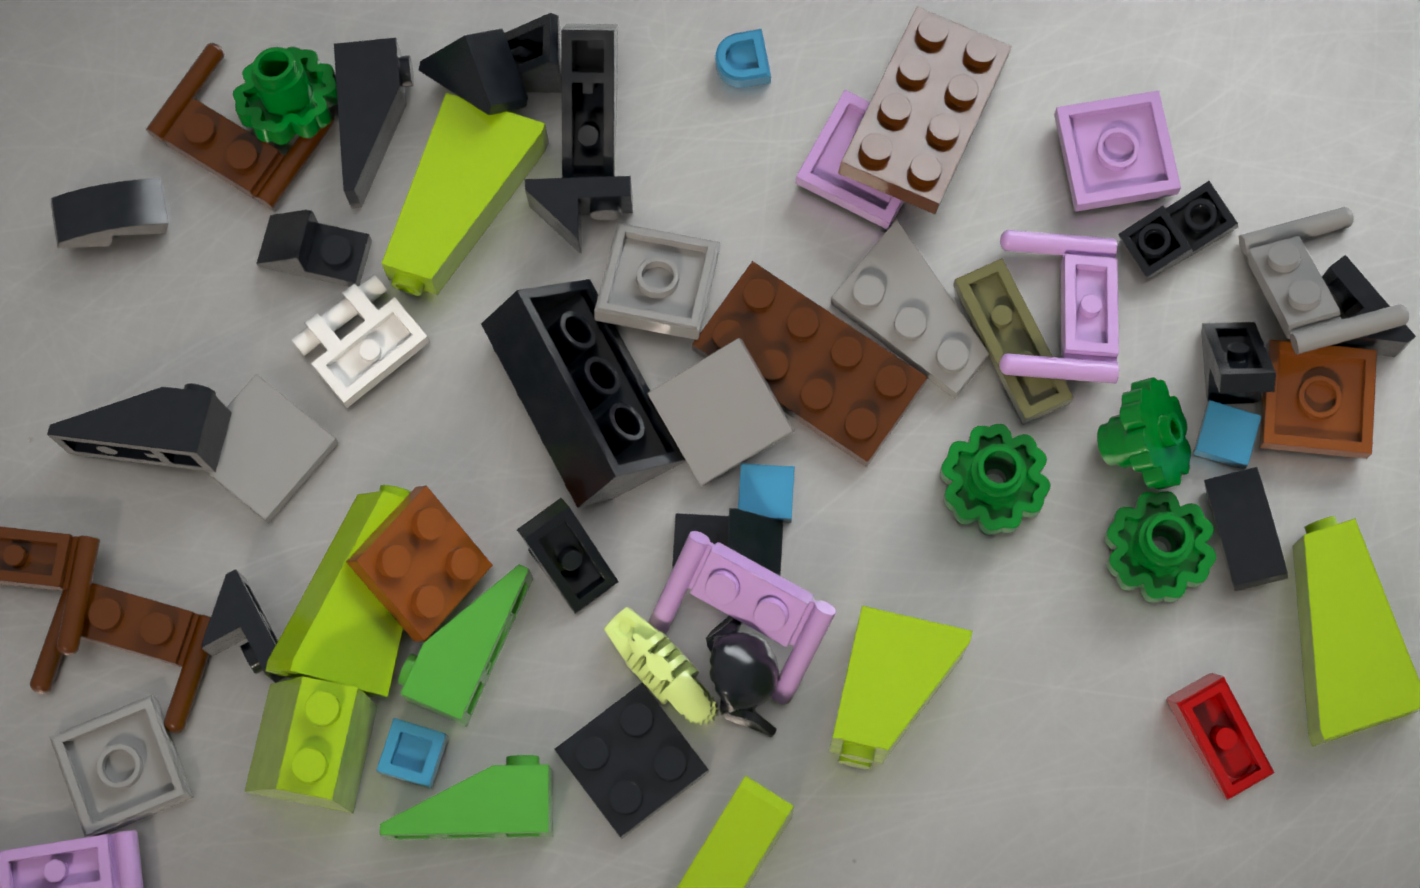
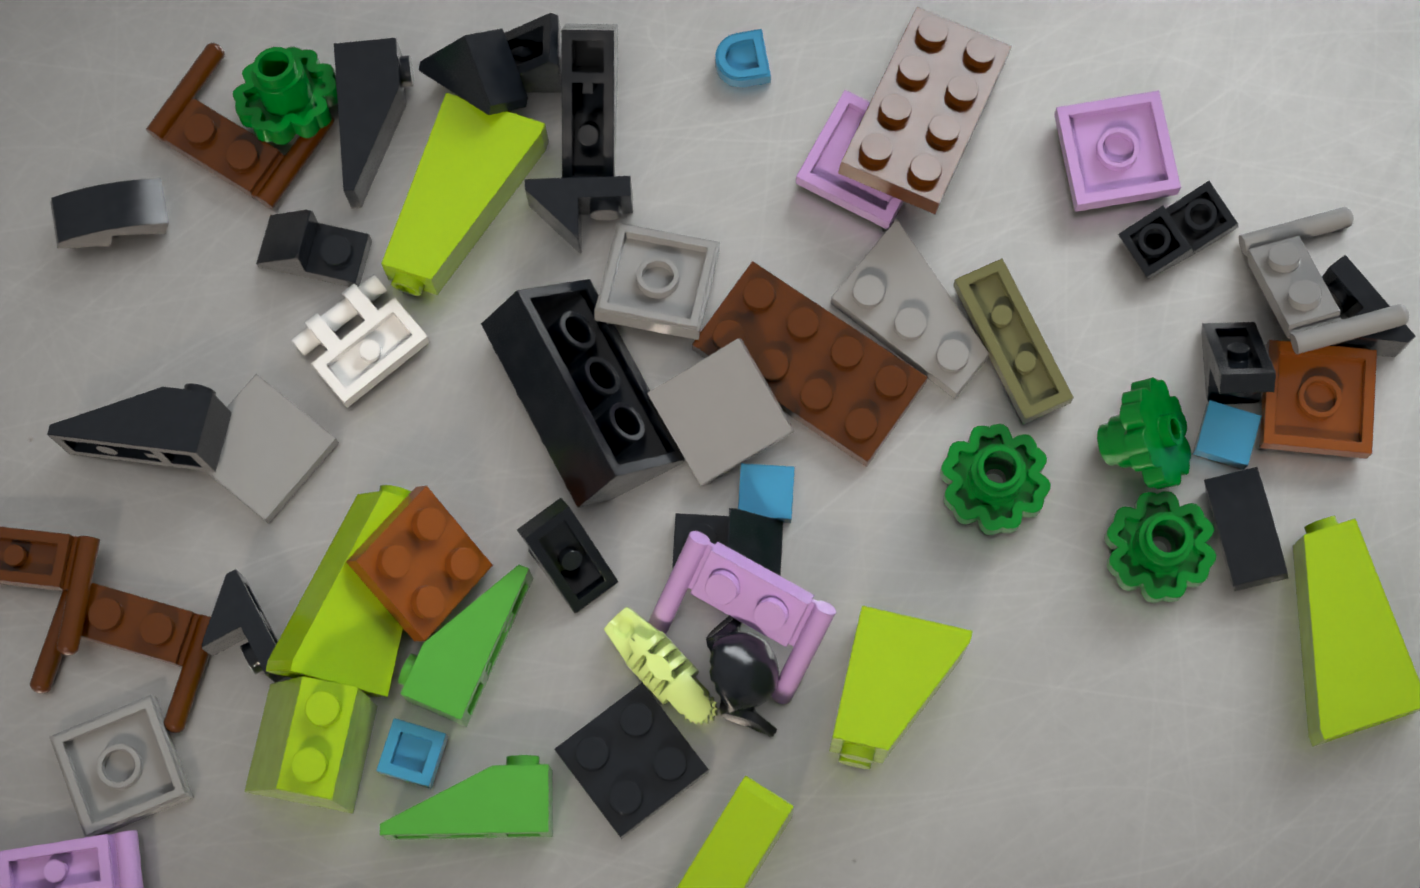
lavender plate [999,230,1119,384] -> none
red slope [1166,673,1274,800] -> none

